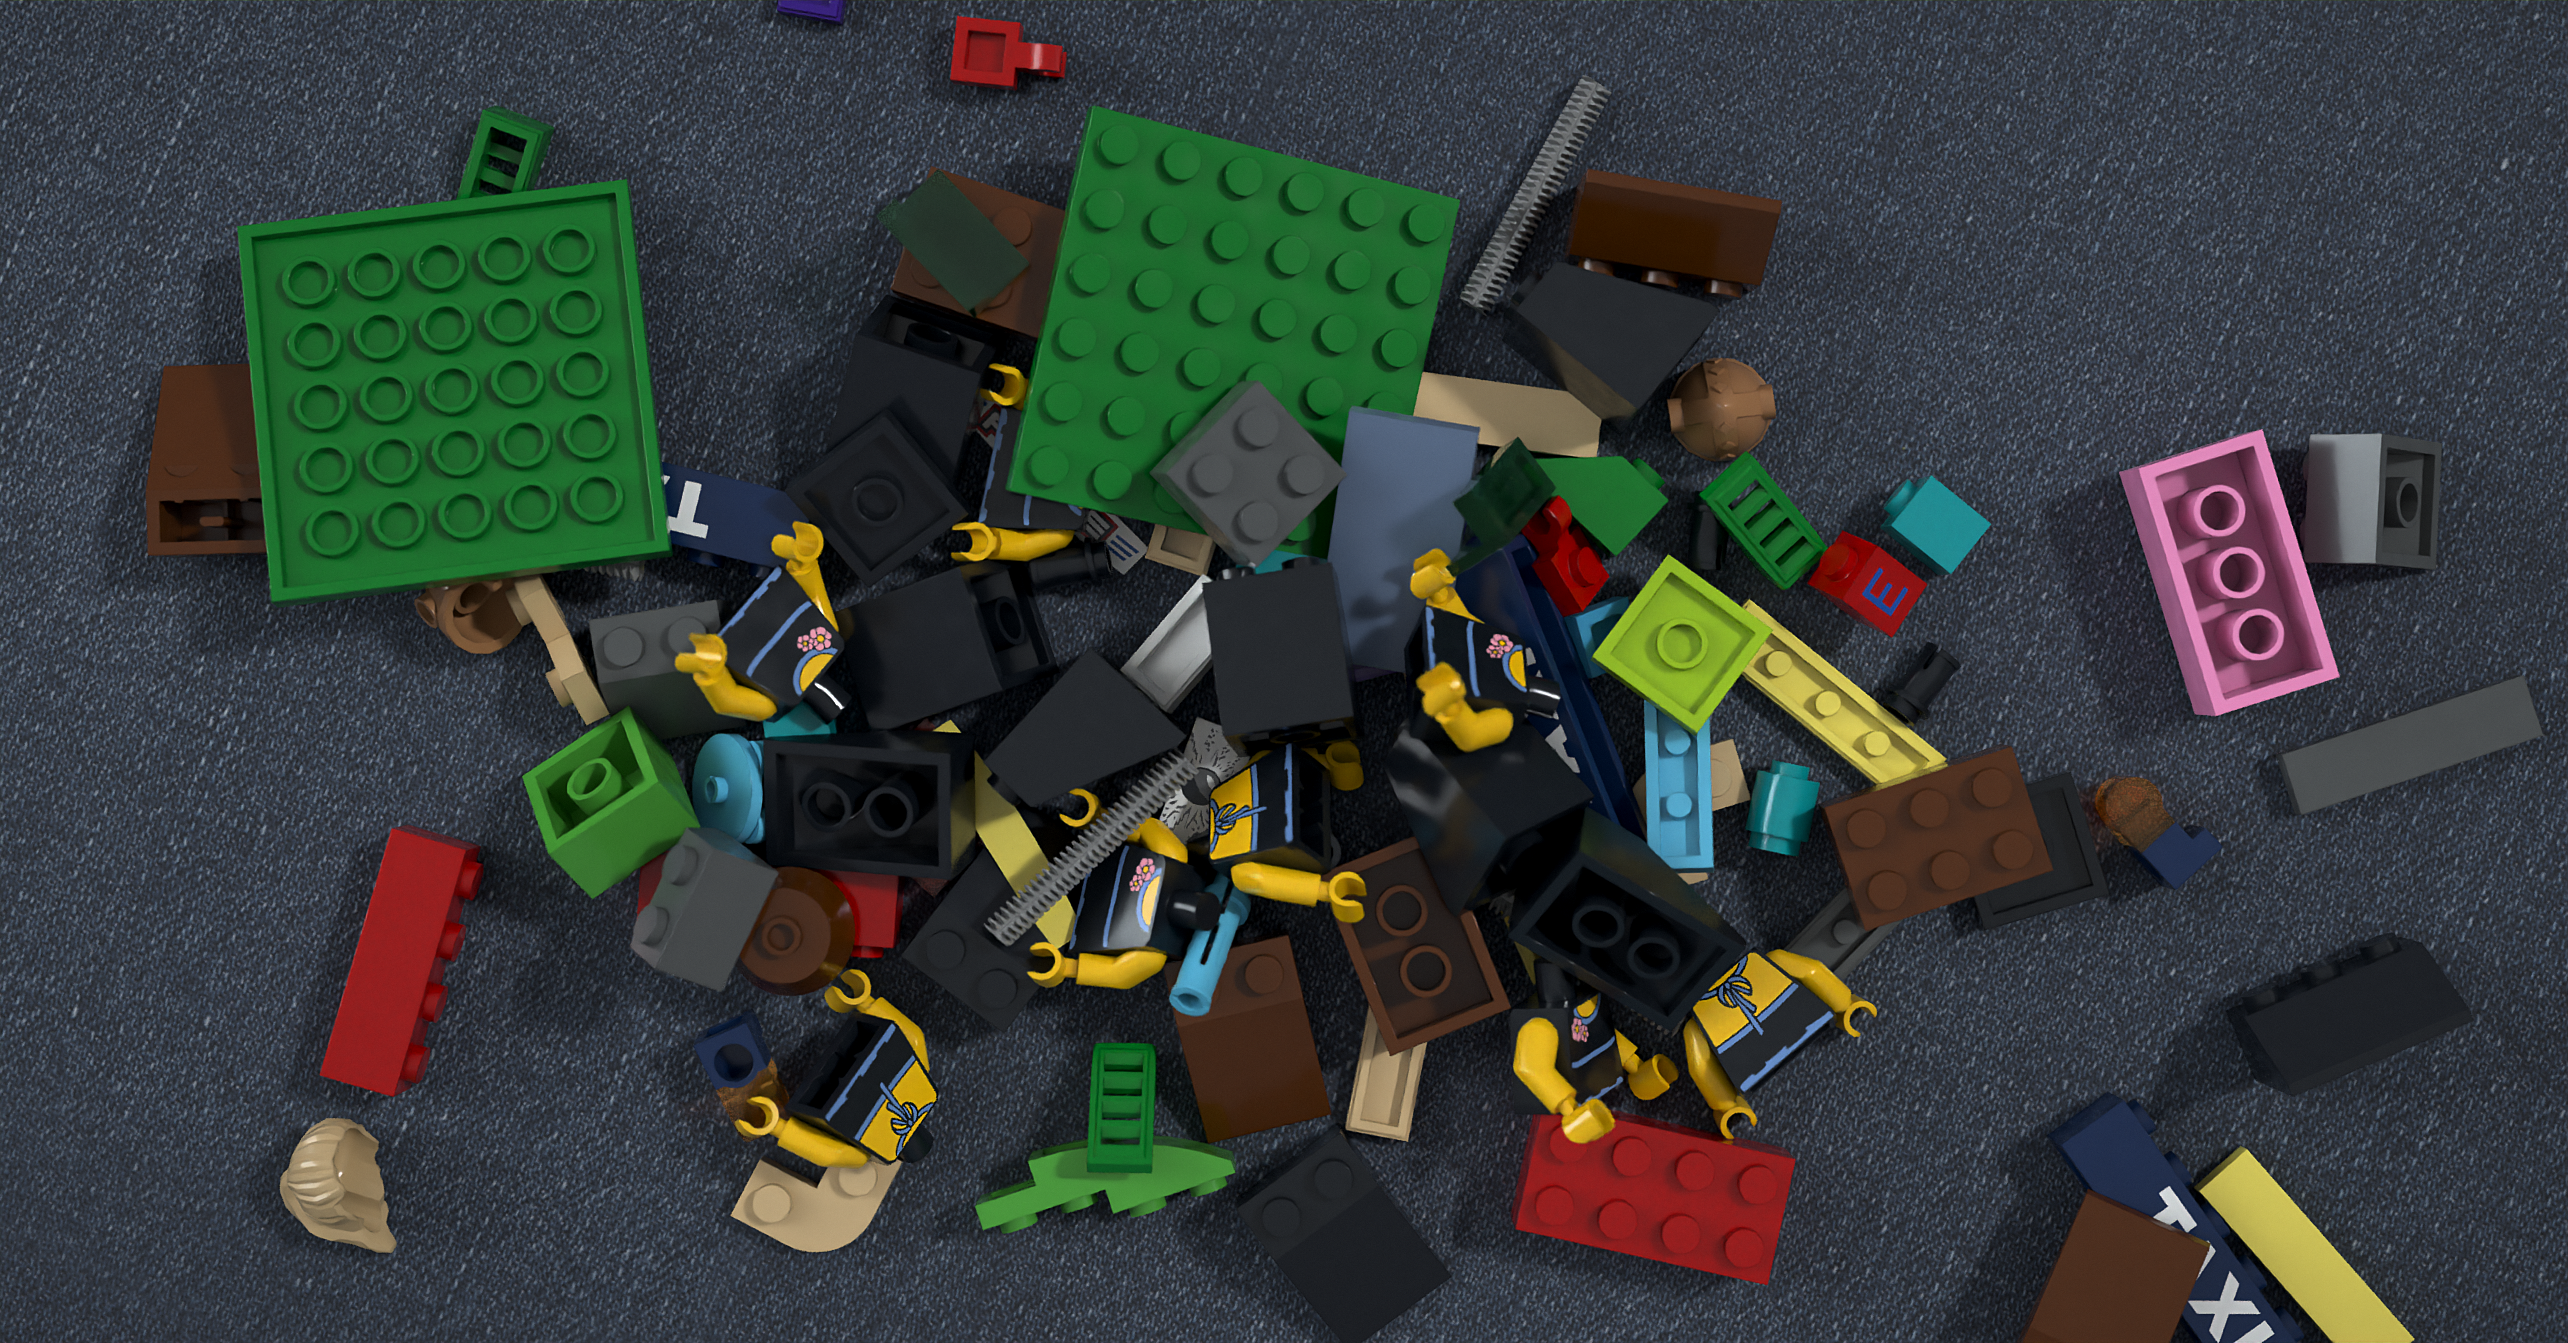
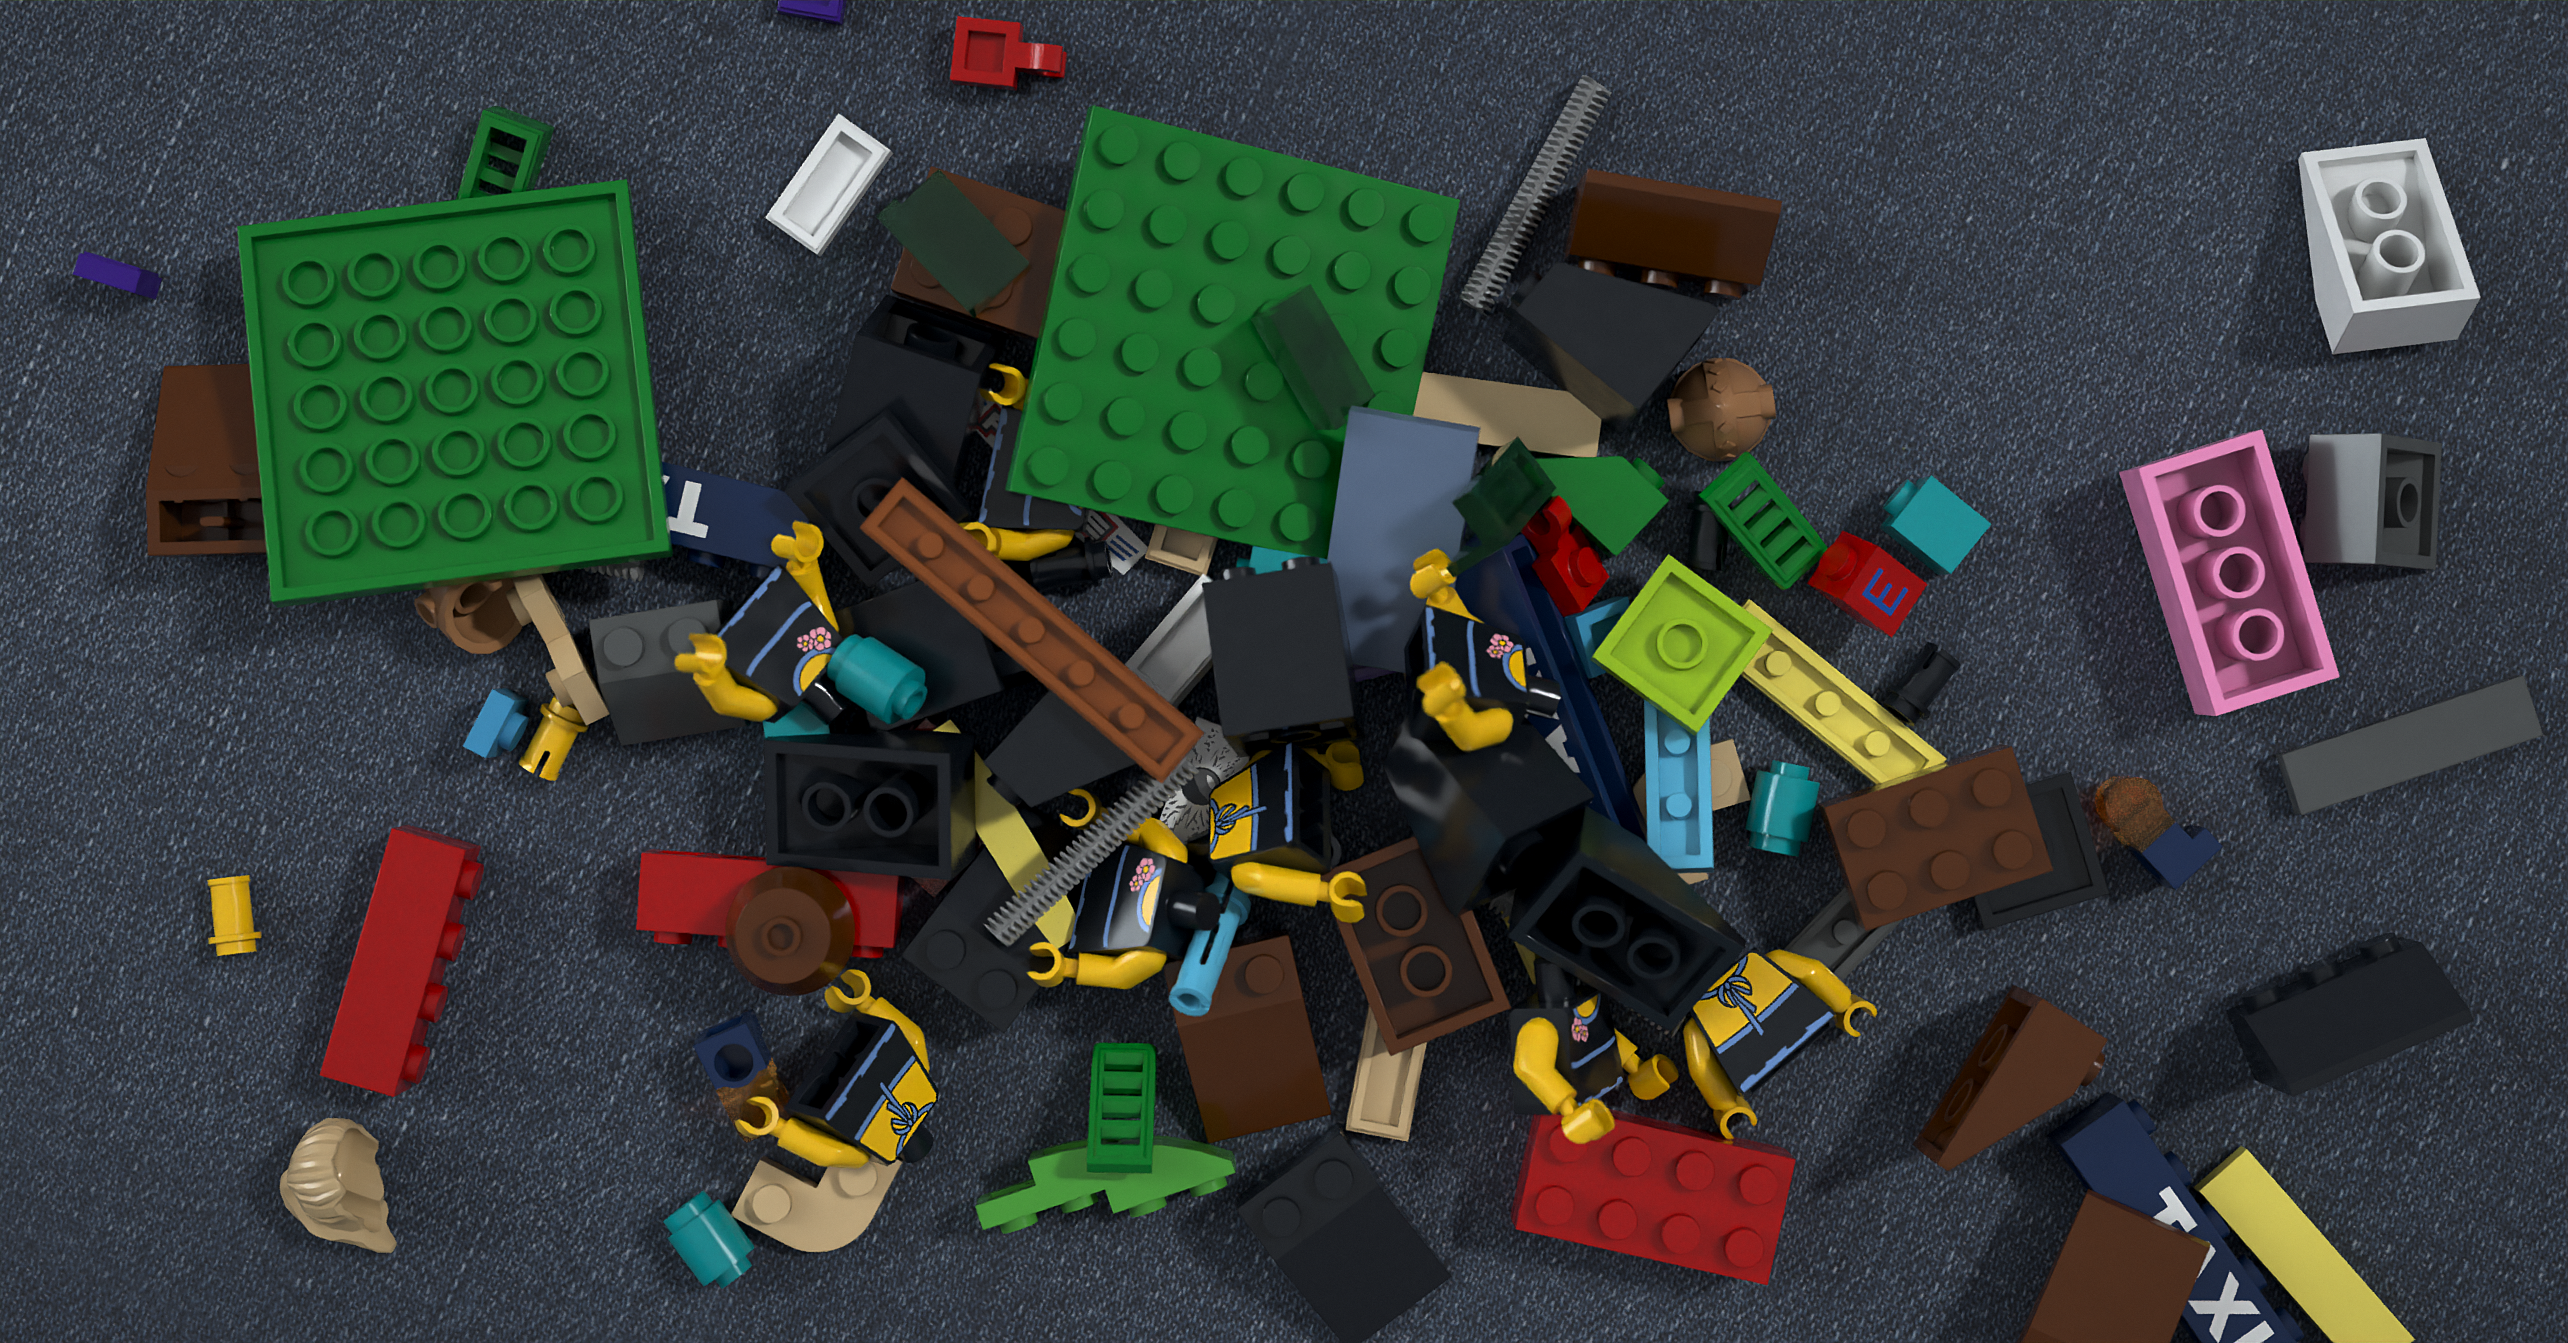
bright green brick [522,705,700,899] -> none
dark grey slope [629,827,779,992] -> none
medium azure piece [692,734,766,844] -> none
dark grey brick [1149,380,1348,568] -> none
none -> dark purple tile [73,251,162,300]
none -> yellow pin [207,875,262,956]
none -> dark azure plate [463,688,529,758]
none -> yellow pin [519,695,589,781]
none -> teal brick [662,1190,755,1289]
none -> white tile [765,113,893,257]
none -> teal brick [827,634,927,724]
none -> dark orange tile [860,478,1205,784]
none -> clear green panel [1251,284,1376,430]
none -> reddish brown slope [1912,985,2108,1171]
none -> white slope [2298,138,2481,354]

